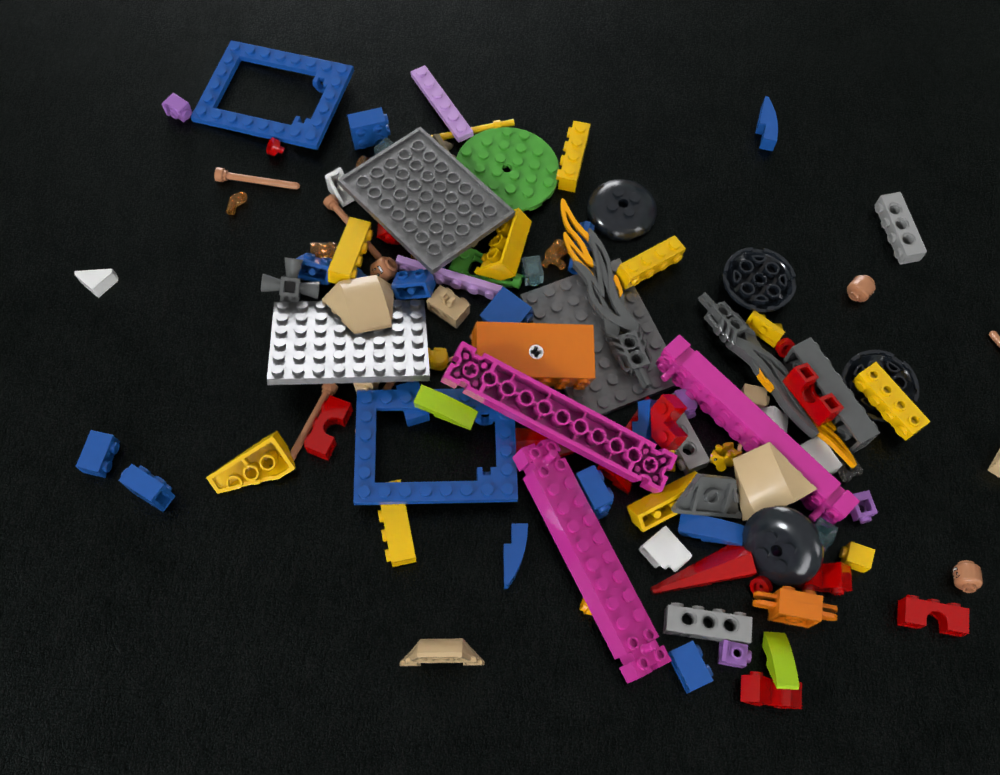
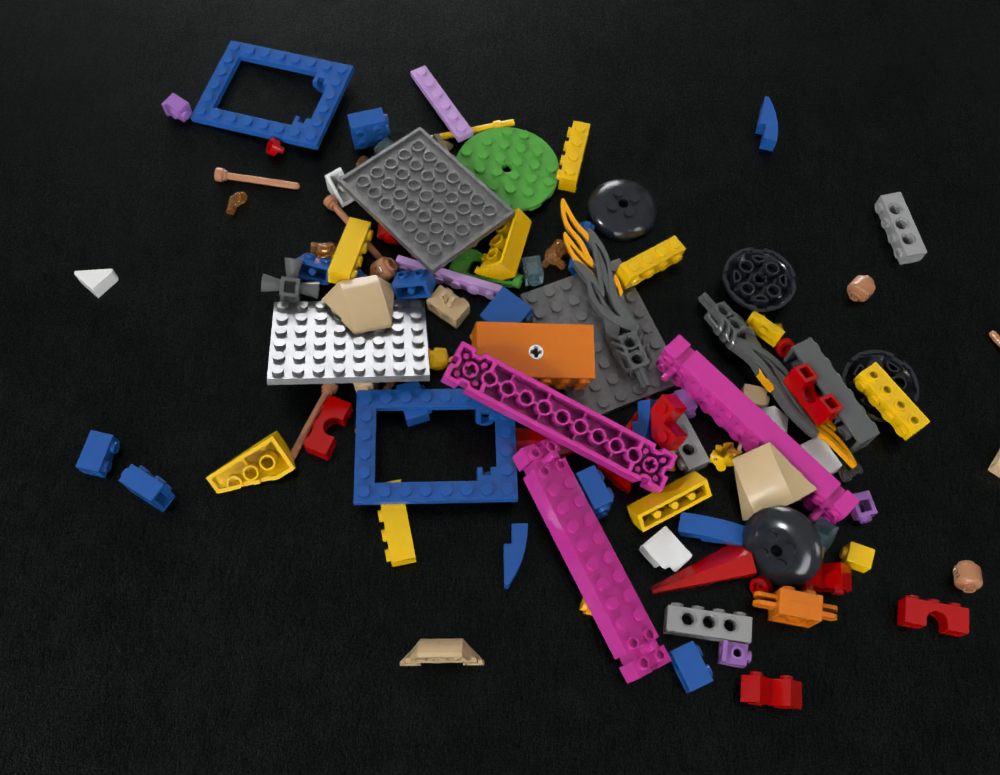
lime slope [413,384,478,430] -> none
dark grey wing [671,473,742,519] -> none
lime slope [762,632,799,690] -> none

